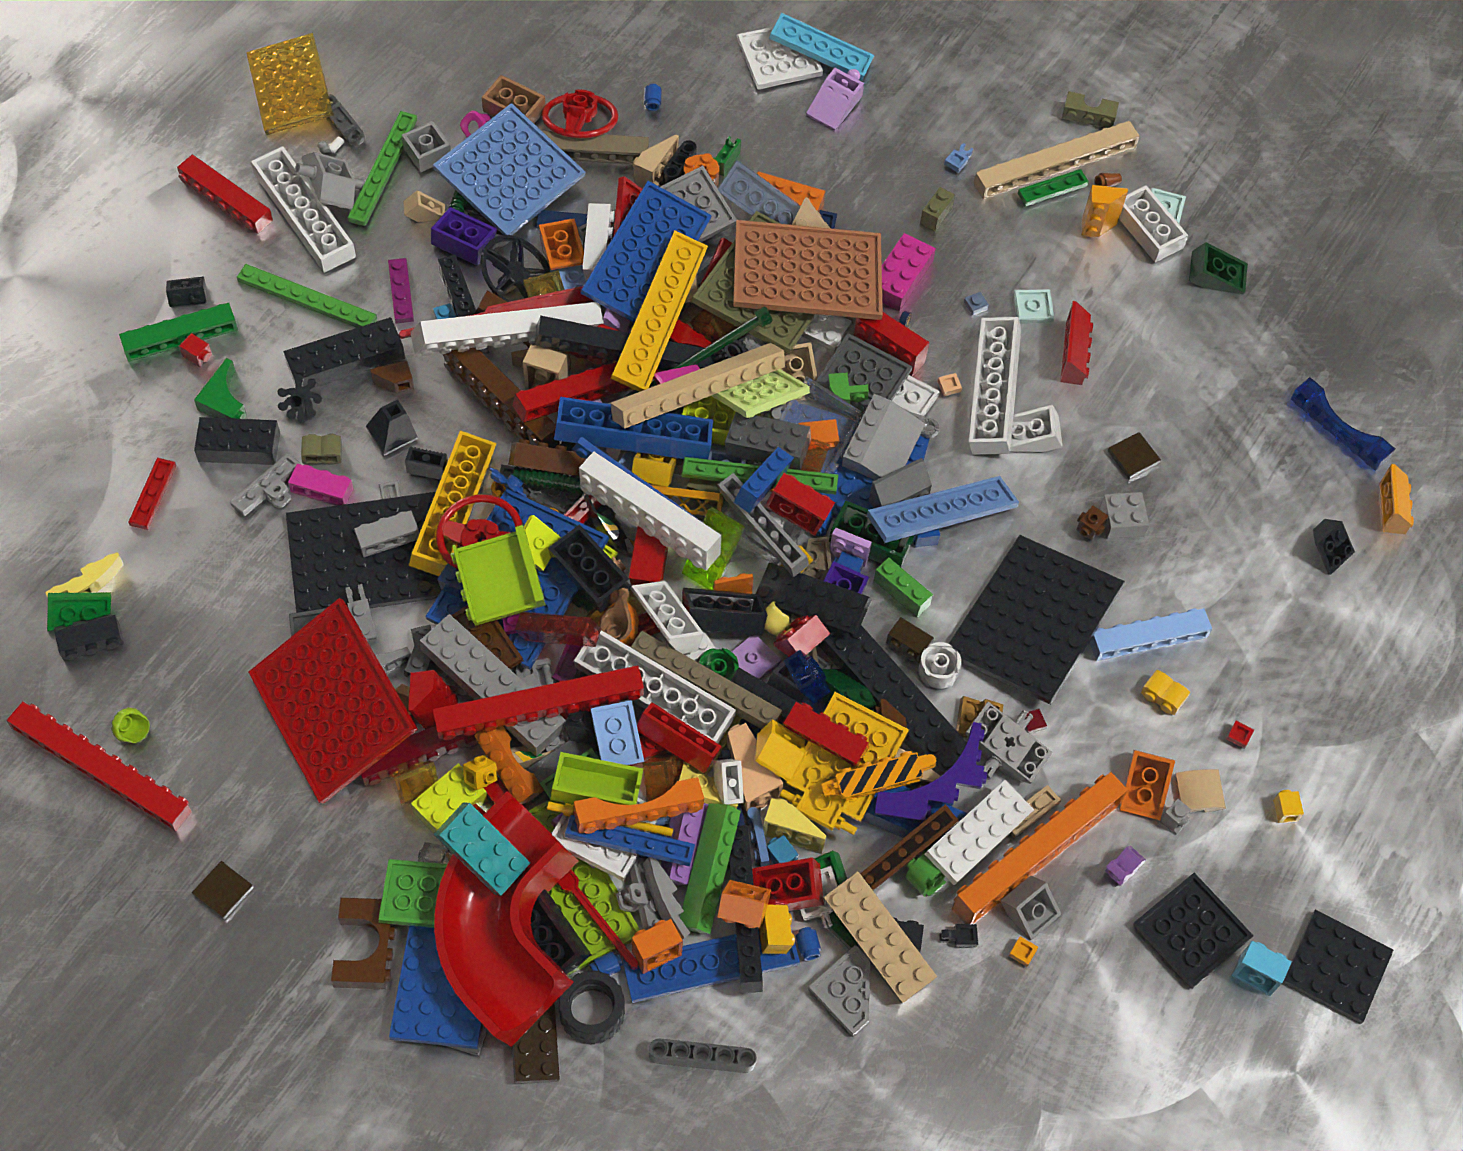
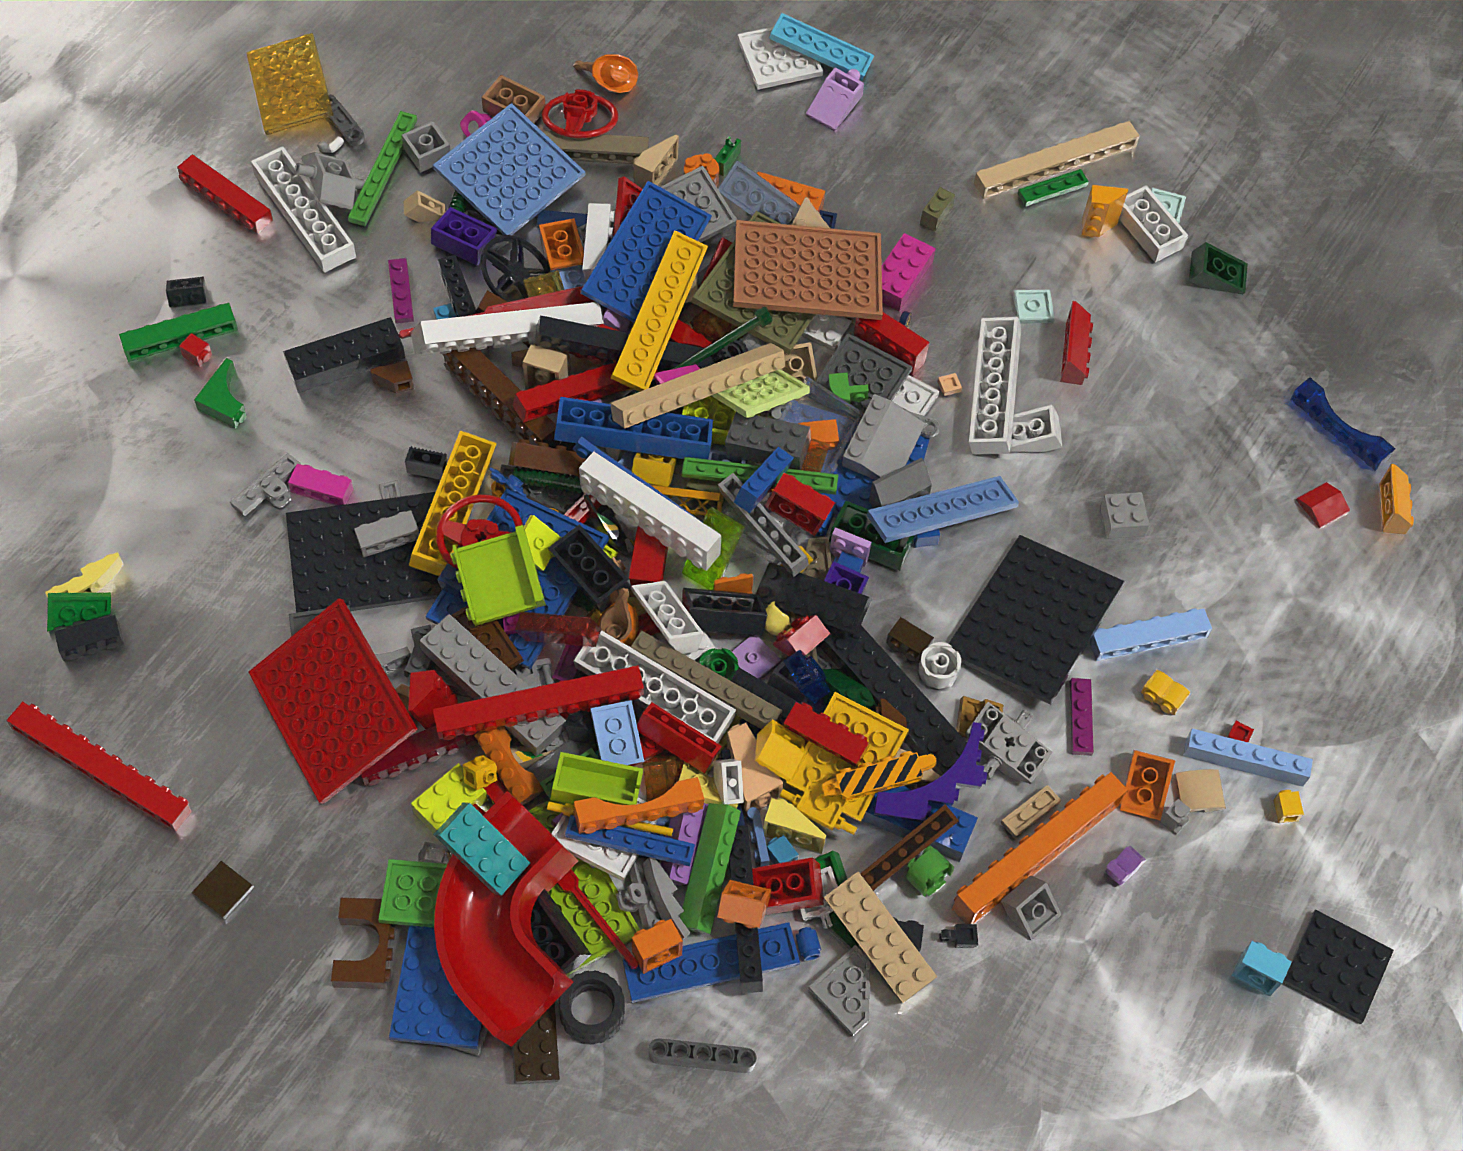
lime hair [111,707,150,743] -> none
red tile [128,457,177,530] -> none
black brick [194,417,280,465] -> none
bright green plate [237,264,377,328] -> none
black animal [277,374,322,423] -> none
olive brick [301,434,342,465] -> none
light grey hinge [346,584,377,640] -> none
black slope [366,399,418,456] -> none
clear yellow slope [390,760,438,805] -> none
blue brick [589,951,623,976] -> none
blue brick [644,84,662,111] -> none
black beam [663,140,697,185] -> none
yellow brick [759,905,795,954] -> none
bright green brick [873,558,933,617] -> none
white plate [925,780,1034,885] -> none
medium blue plate [944,143,973,173] -> none
sand blue plate [964,292,989,315] -> none
light orange plate [1009,936,1038,967] -> none
dark red tile [1025,708,1047,734] -> none
olive arch [1062,91,1119,128] -> none
reddish brown brick [1076,505,1109,540] -> none
dark orange cone [1094,173,1122,187] -> none
dark brown tile [1108,432,1161,479] -> none
black plate [1133,872,1254,989] -> none
black slope [1313,519,1355,575] -> none
none -> orange hat [573,54,638,93]
none -> magenta plate [1070,678,1094,756]
none -> light blue brick [1183,729,1313,787]
none -> red slope [1296,482,1350,529]

